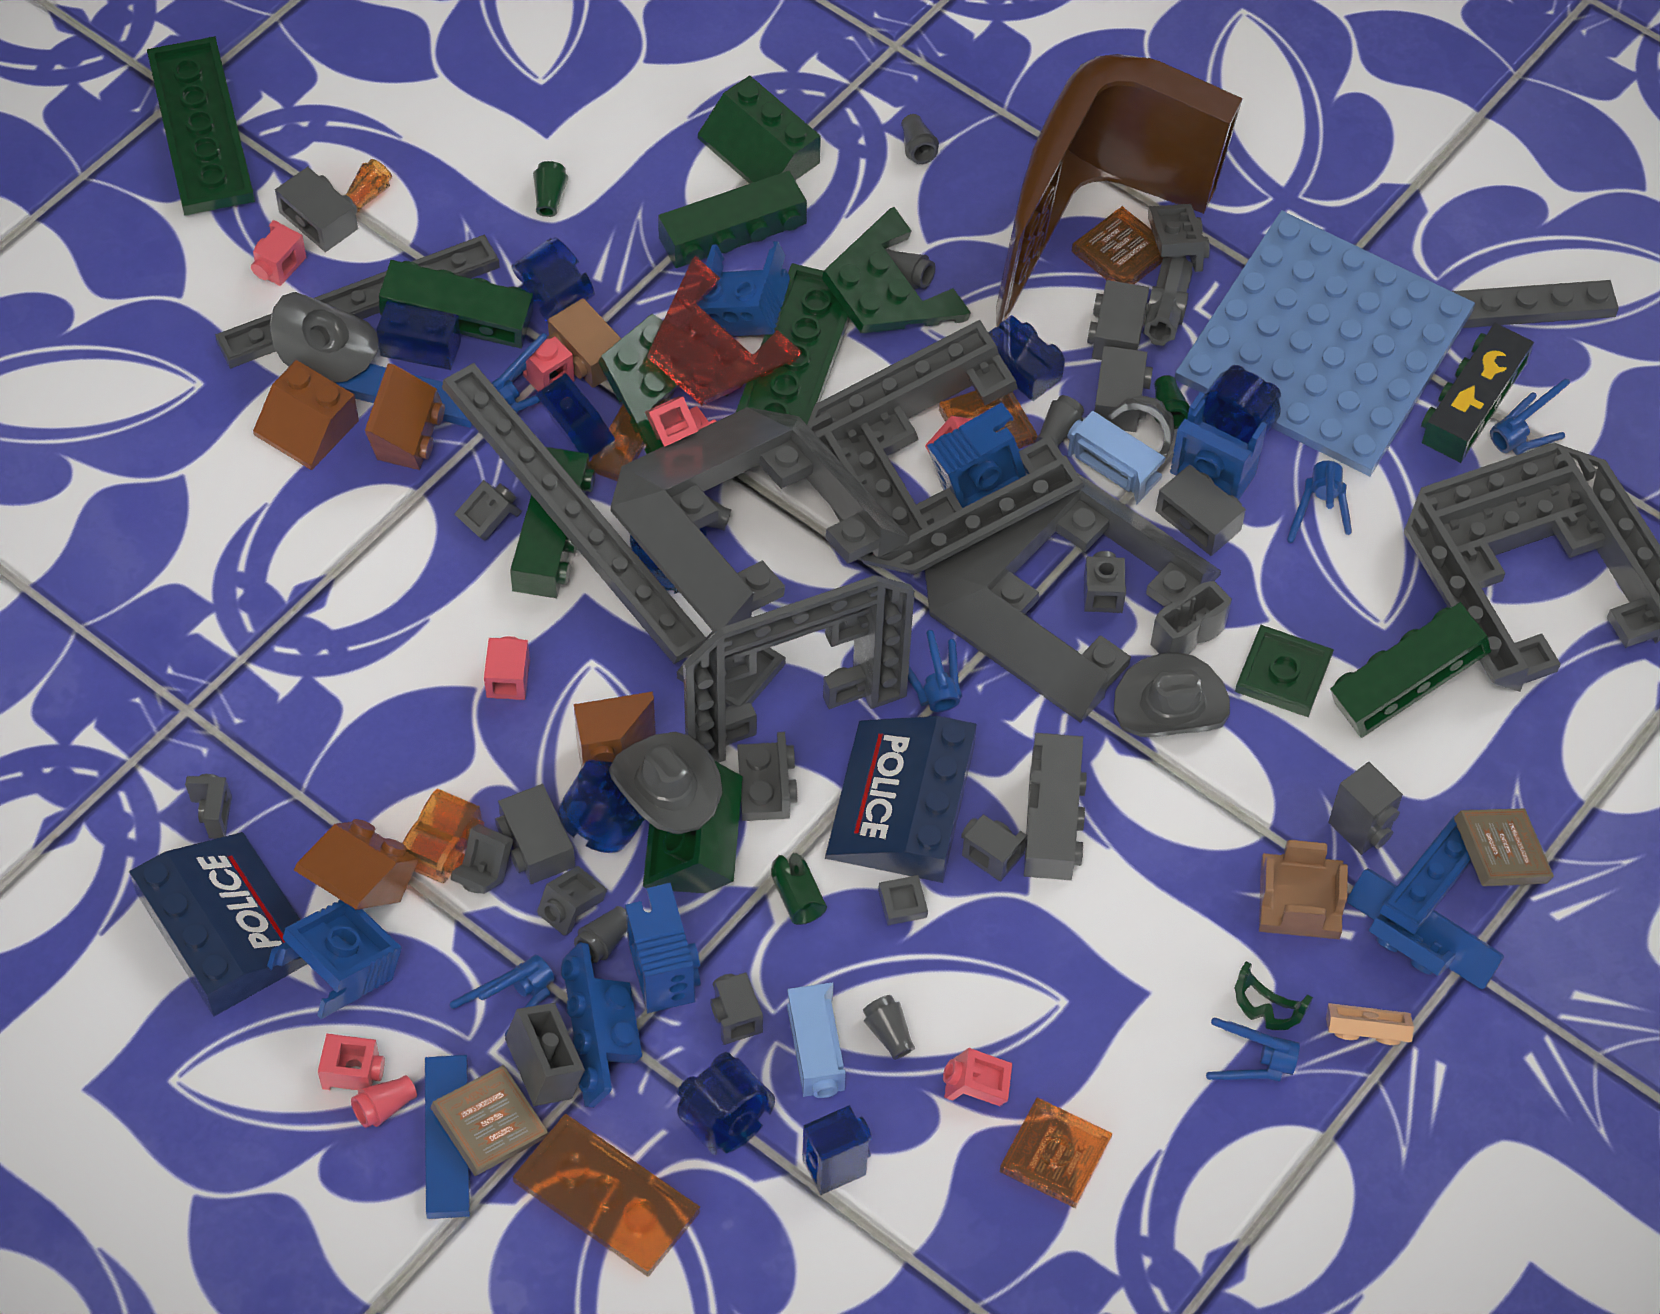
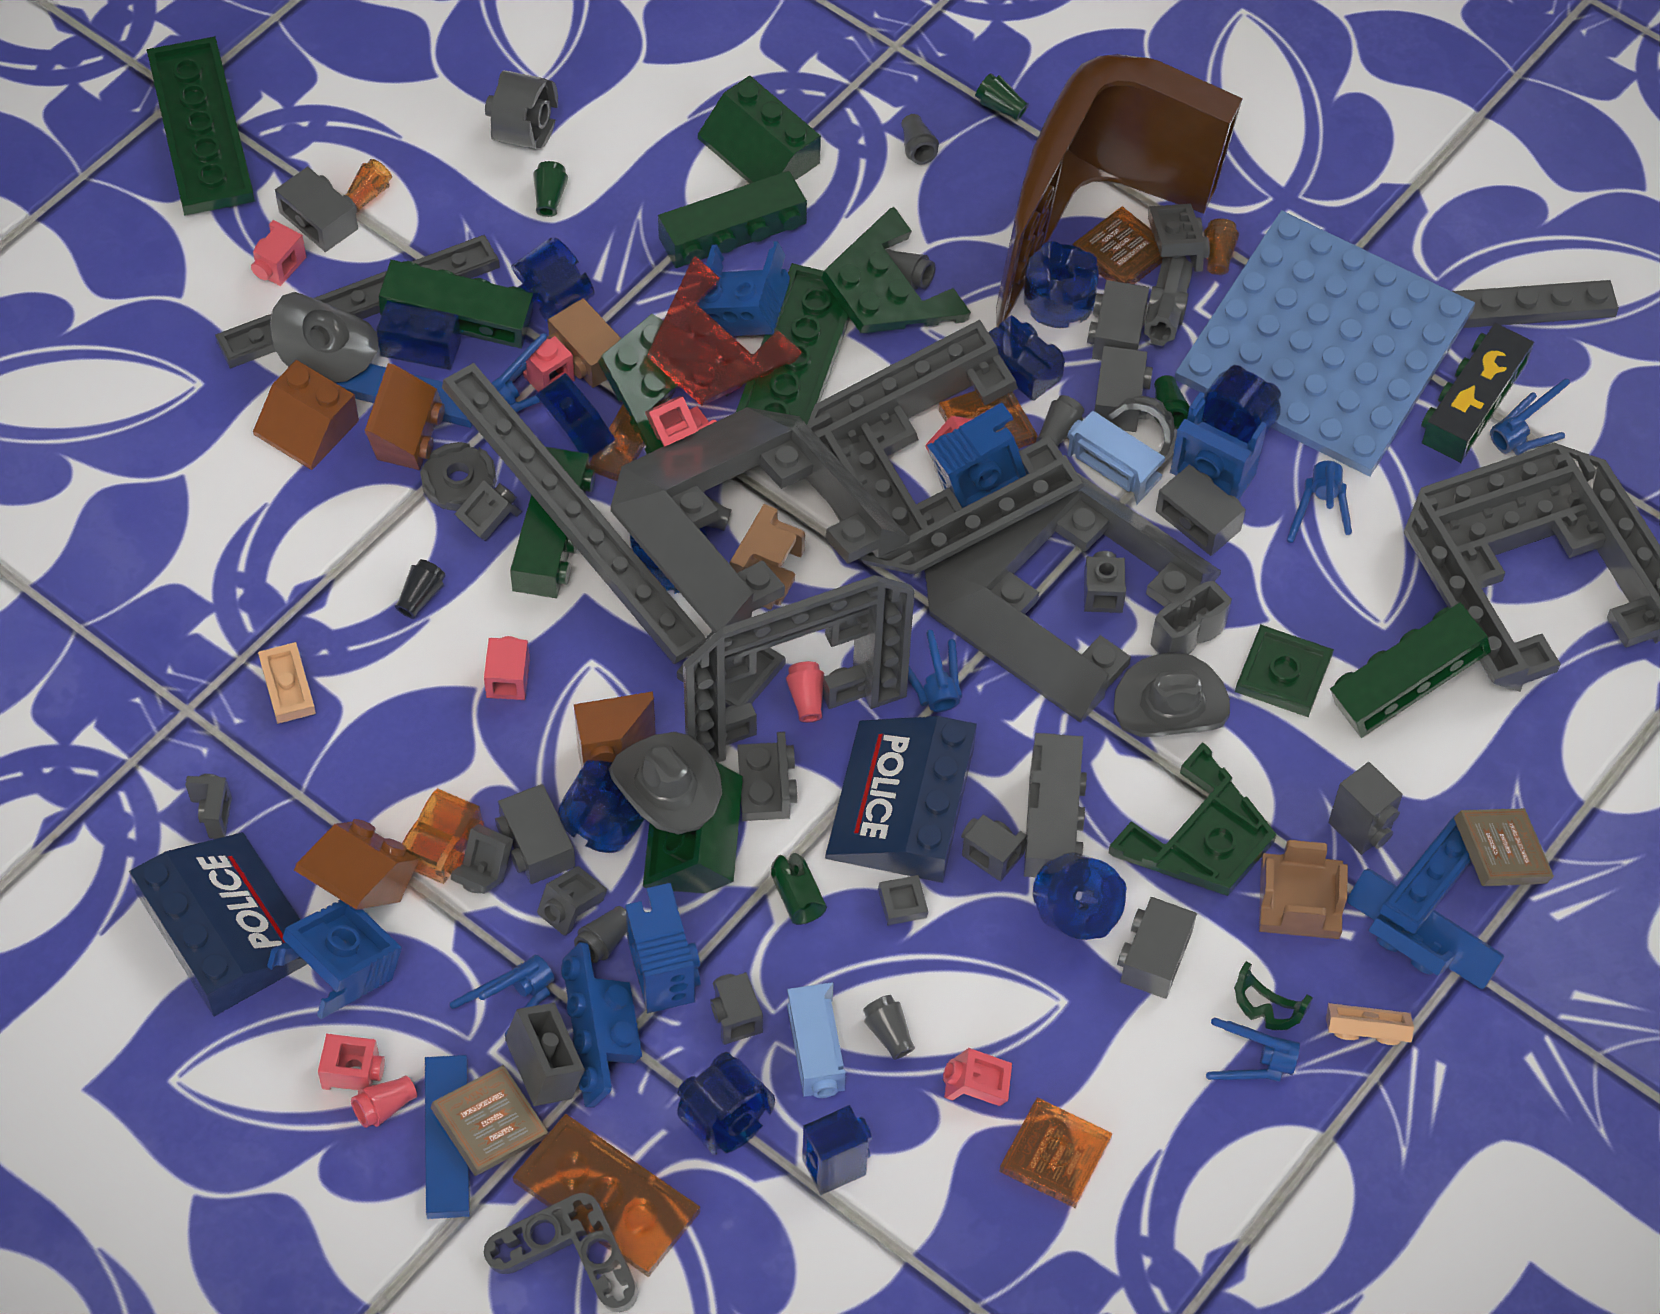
none -> light nougat plate [258,642,316,724]
none -> black cone [395,559,446,619]
none -> dark grey tile [420,442,496,511]
none -> dark grey beam [483,1193,638,1313]
none -> dark grey brick [485,70,558,148]
none -> medium nougat panel [730,504,805,609]
none -> coral cone [786,661,824,722]
none -> dark green cone [975,73,1029,121]
none -> clear blue brick [1023,241,1099,328]
none -> clear blue brick [1032,852,1127,940]
none -> dark green wing [1108,742,1277,896]
none -> dark grey brick [1117,897,1197,999]
none -> clear orange cone [1204,218,1239,275]

